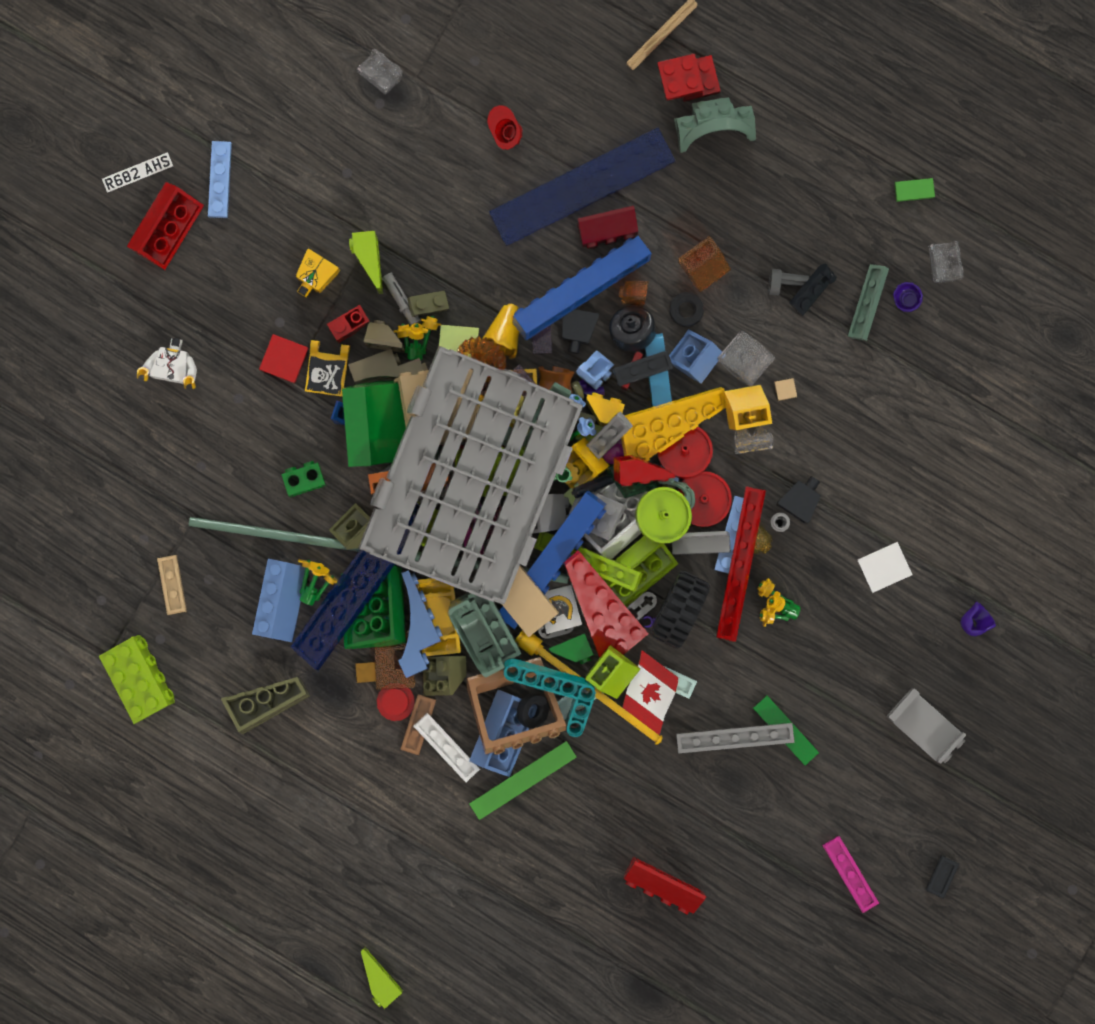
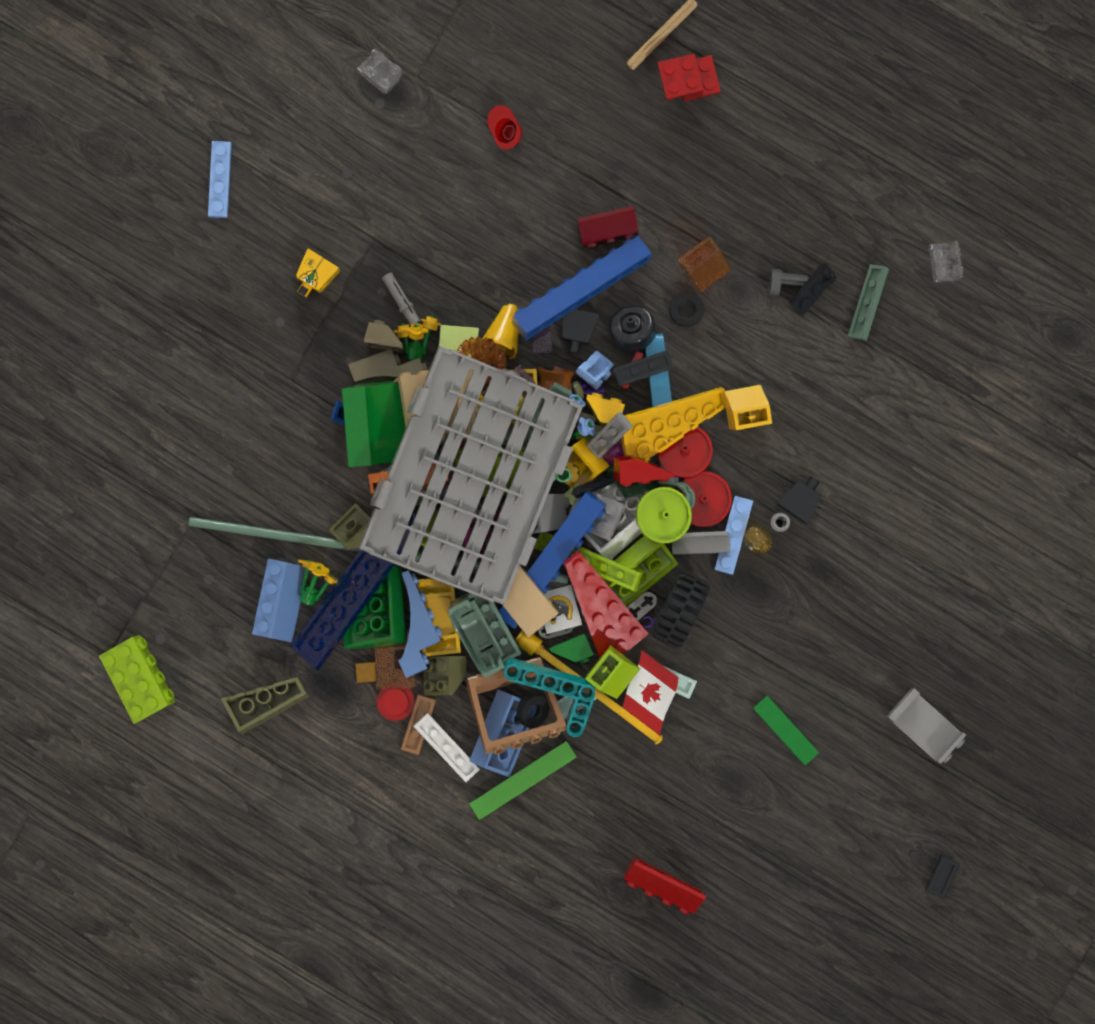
white sticker [102,152,173,193] -> none
red slope [126,182,204,270] -> none
white torso [137,338,197,389] -> none
tan tile [157,555,187,615] -> none
red tile [259,334,309,384] -> none
green brick [281,461,327,498] -> none
flag [305,340,350,397] -> none
red slope [327,305,370,344] -> none
lime slope [349,231,383,294] -> none
lime slope [361,947,403,1009] -> none
olive plate [407,290,449,317] -> none
clear blue plate [489,127,675,246] -> none
clear orange slope [619,281,648,306] -> none
medium blue slope [669,329,724,384] -> none
sand green piece [674,97,756,153] -> none
light grey plate [677,723,794,753] -> none
red tile [716,487,766,642] -> none
clear slope [717,330,775,387] -> none
clear tile [734,426,774,454] -> none
yellow plant [758,578,800,627] -> none
tan tile [774,378,797,401] -> none
dark pink tile [822,836,879,913] -> none
white sticker [858,542,912,593] -> none
dark purple hair [893,282,923,312] -> none
bright green tile [894,178,935,202] -> none
dark purple hair [960,602,996,637] -> none

